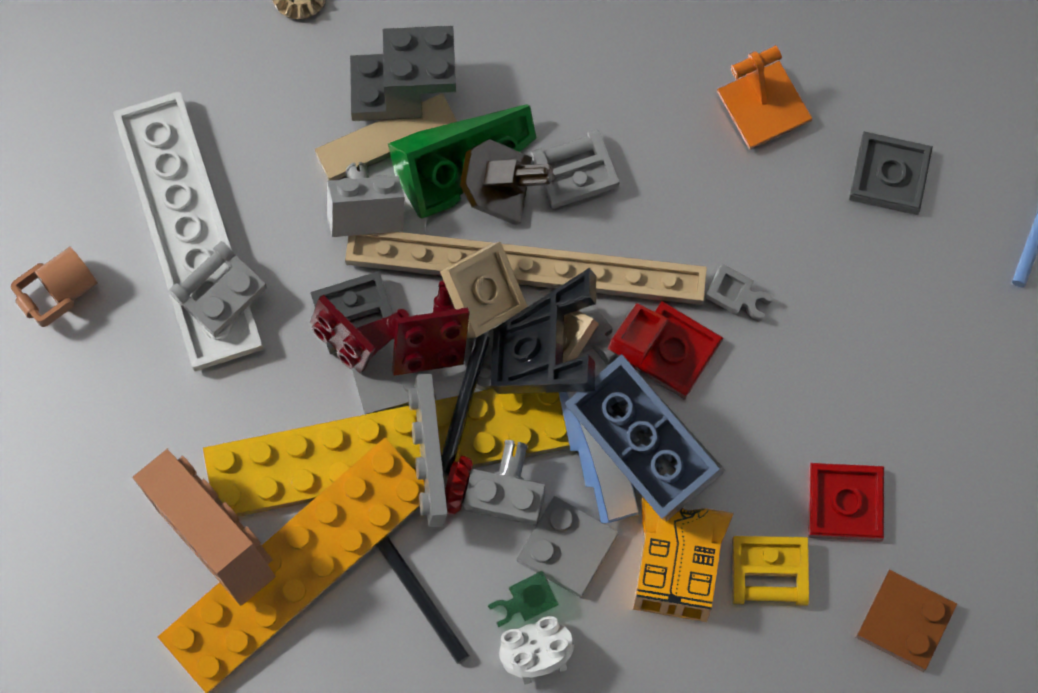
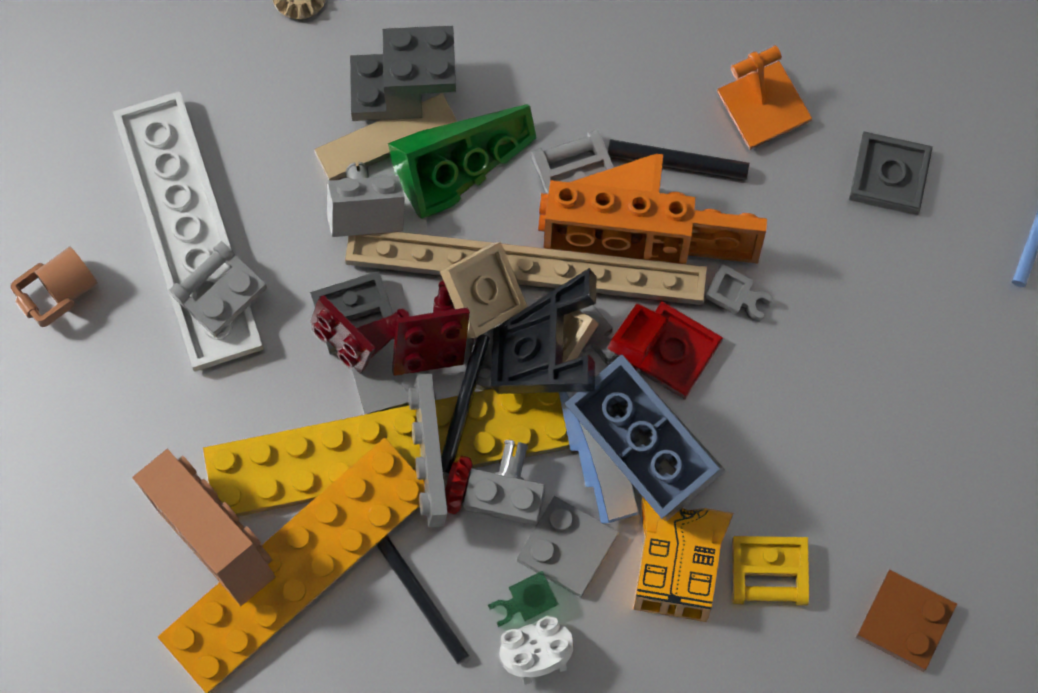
dark brown piece [460,139,555,225] -> none
red tile [808,463,884,541] -> none
none -> orange wedge [538,154,767,264]
none -> black piece [608,139,750,180]

